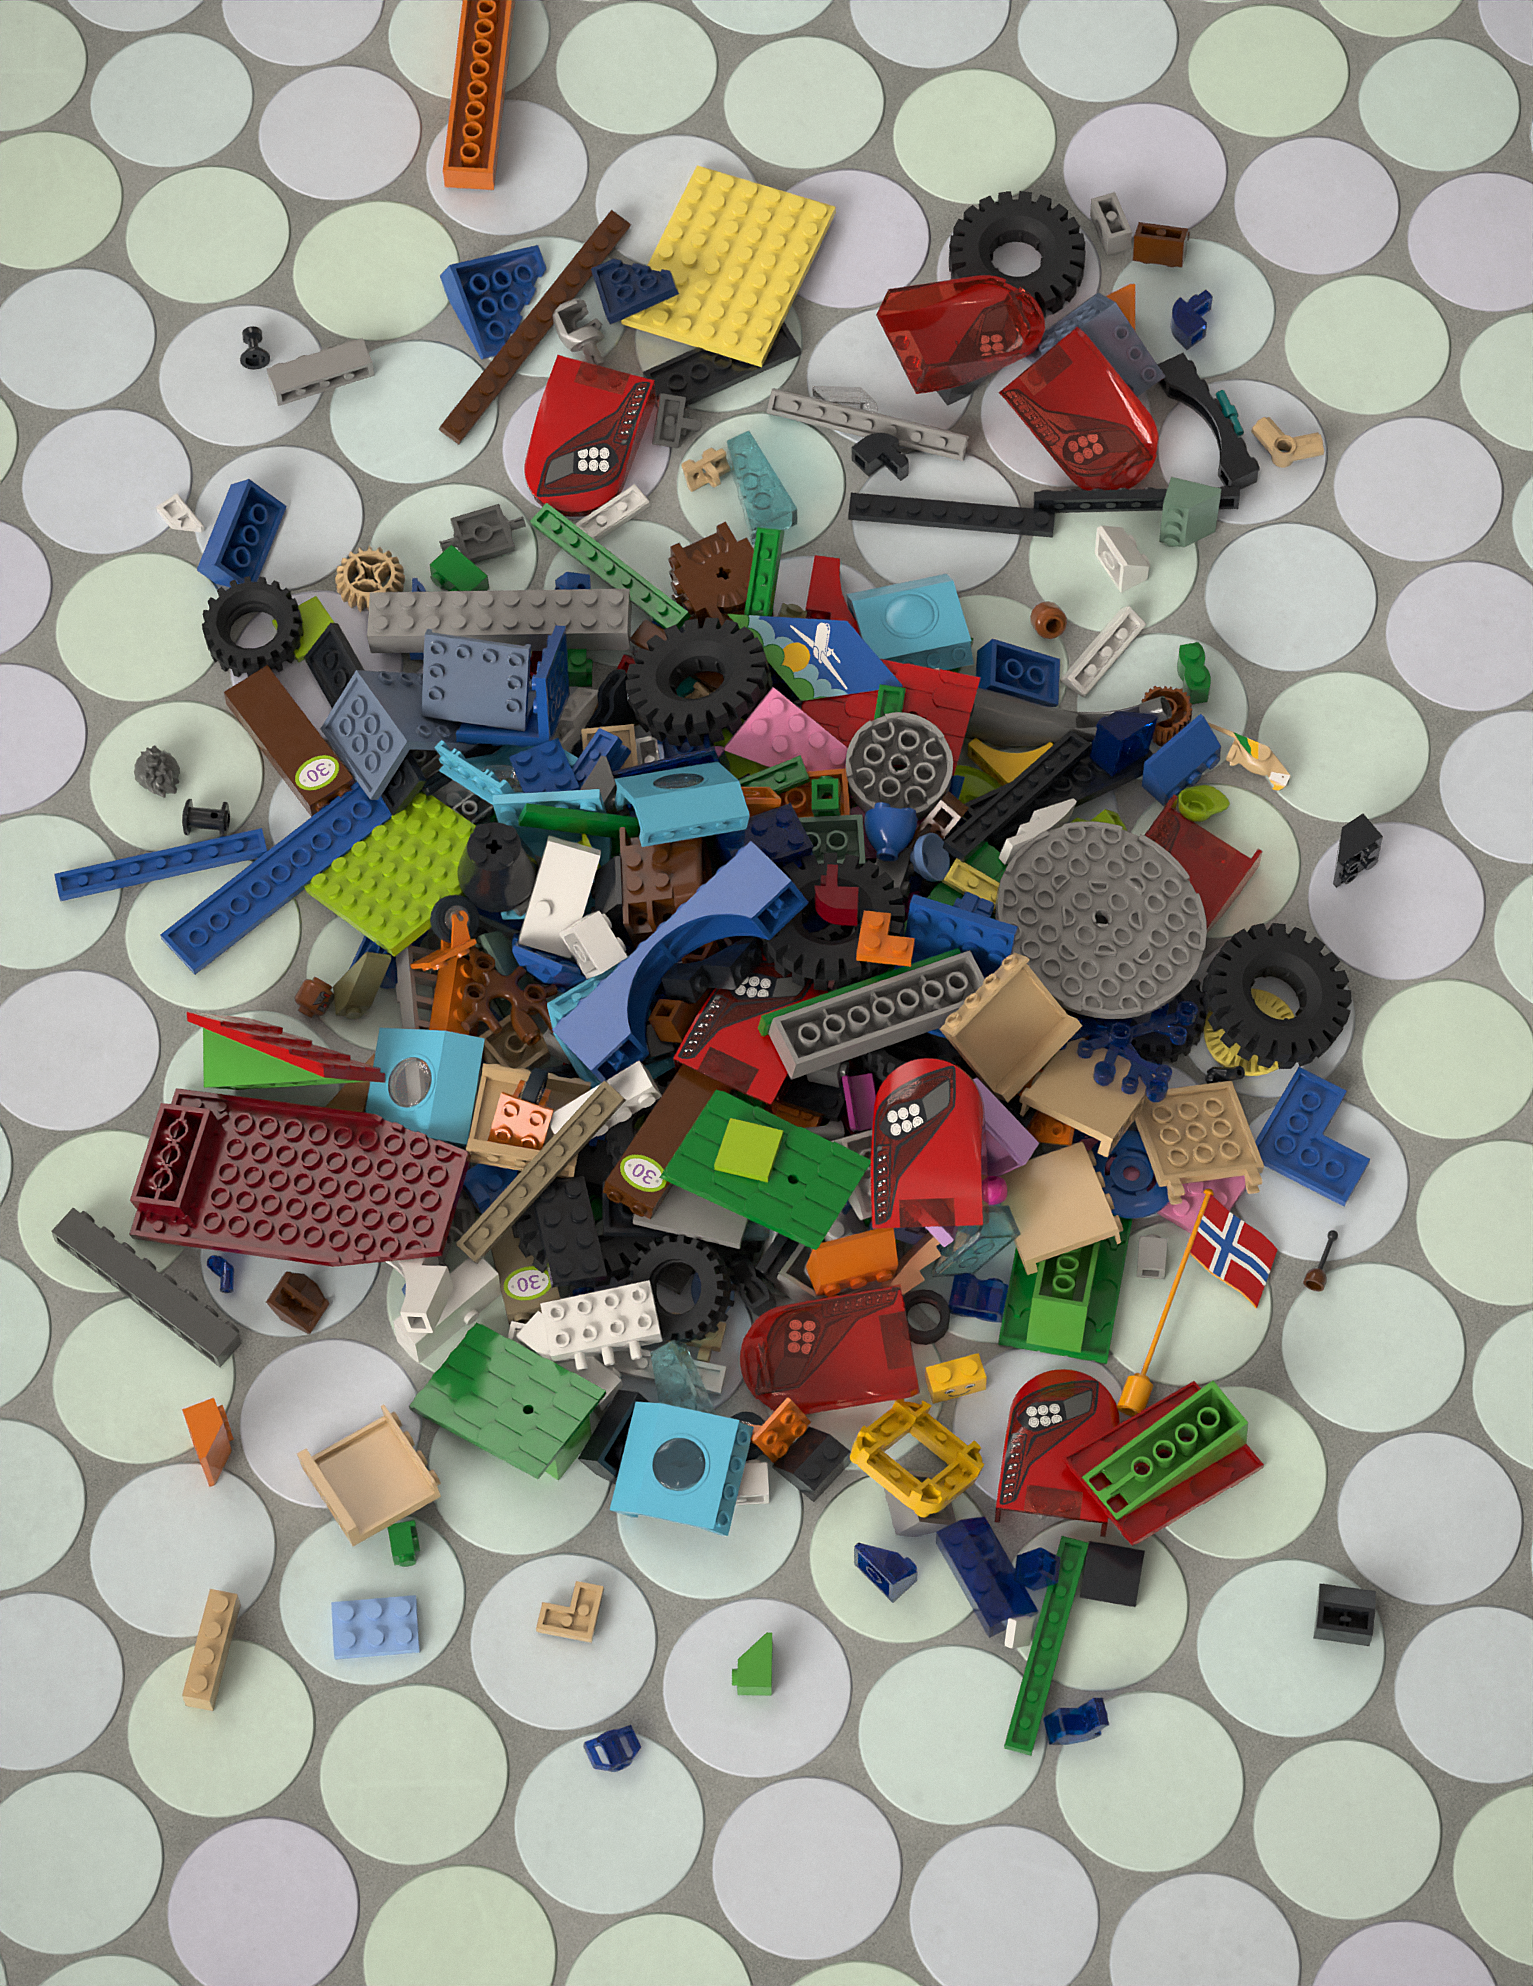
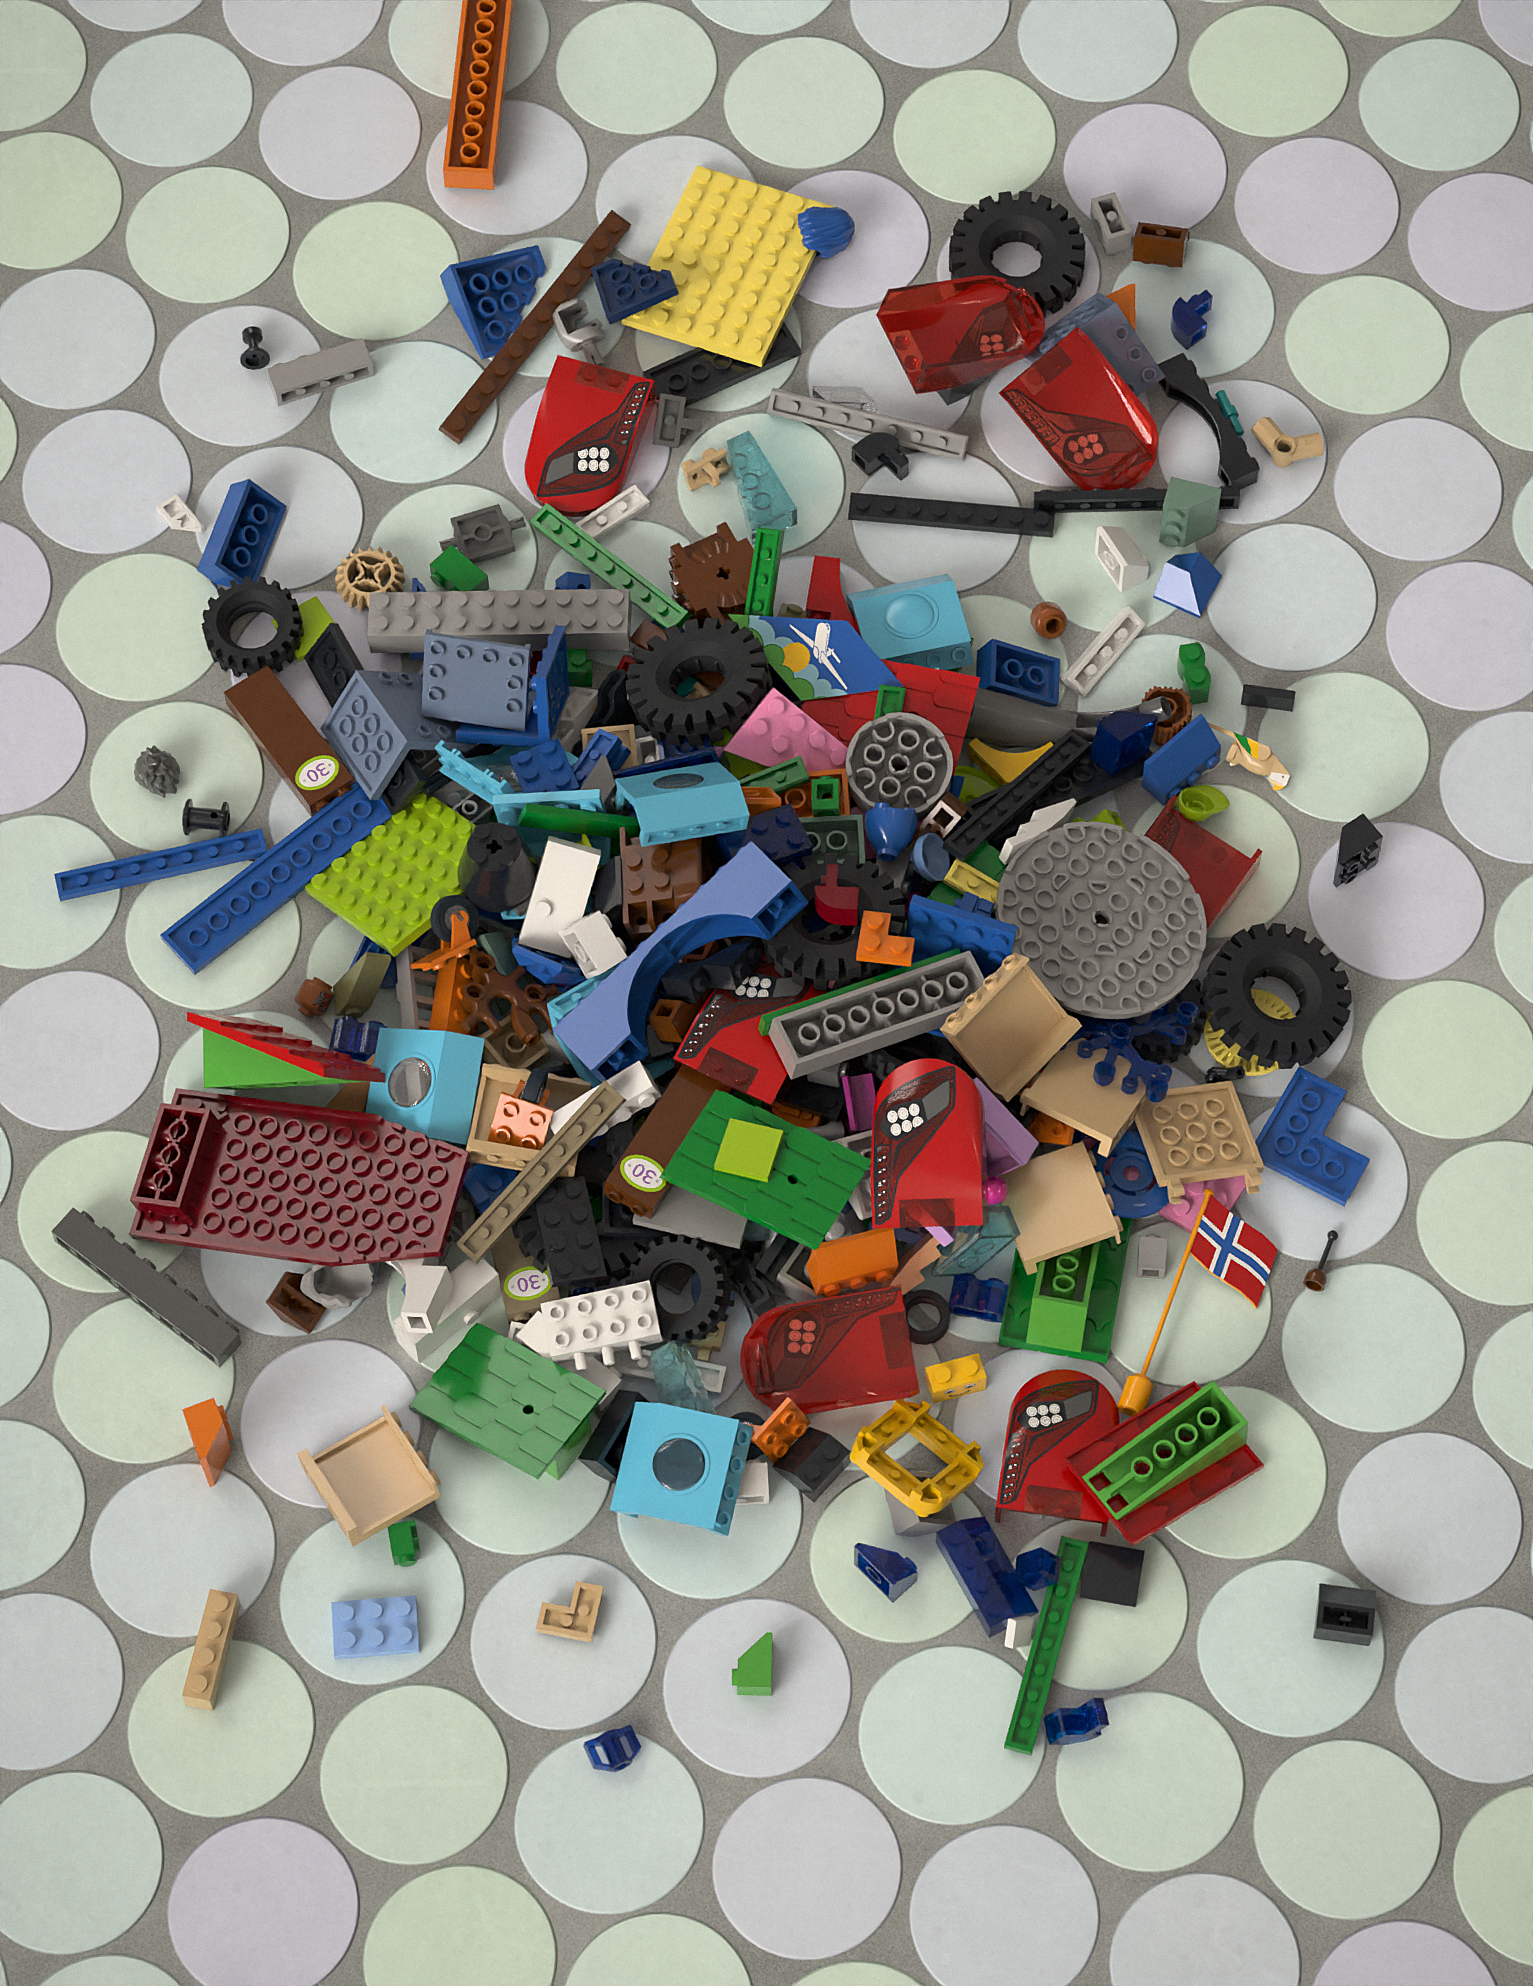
clear blue arm [207,1255,234,1293] -> none
none -> light grey hair [300,1263,375,1310]
none -> clear blue brick [329,1016,388,1062]
none -> blue hair [797,206,855,259]
none -> blue slope [1153,552,1222,618]
none -> black tile [1241,684,1296,712]

